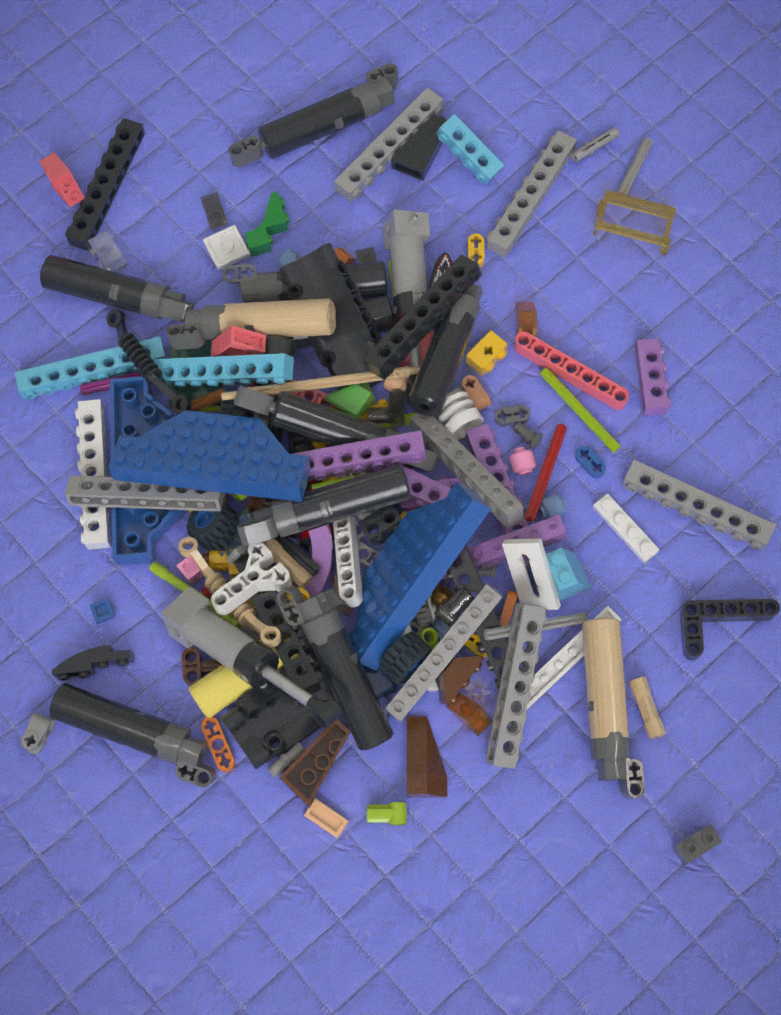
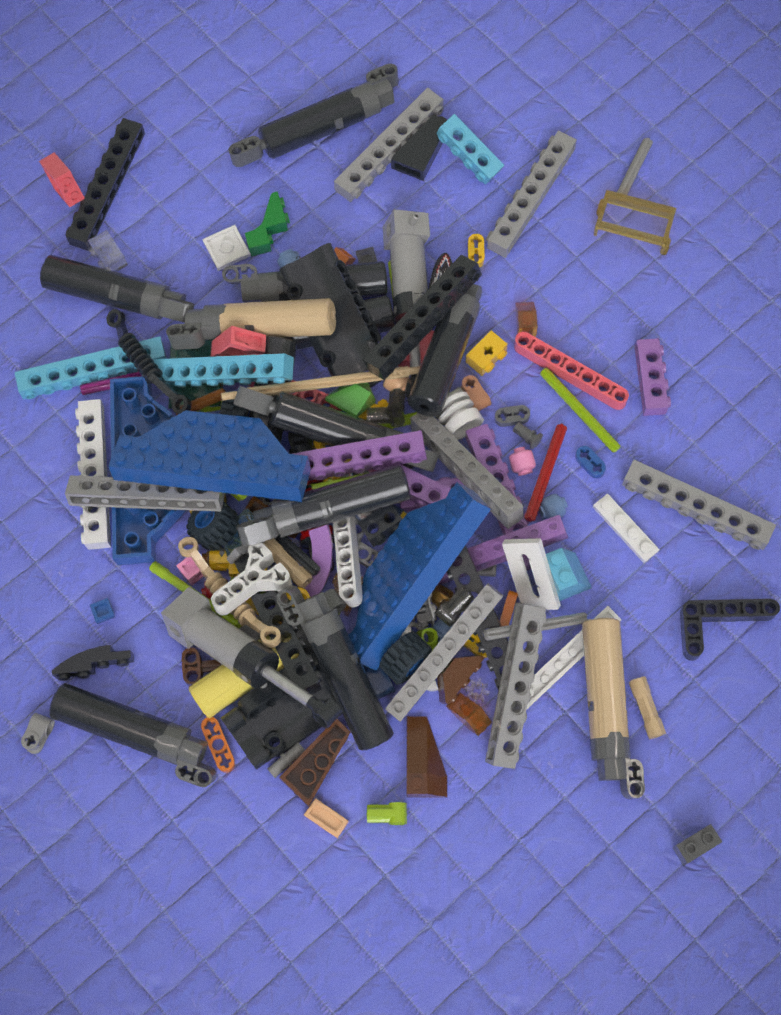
clear smoke slope [201,192,228,229] -> none
light grey pin [571,127,620,163] -> none

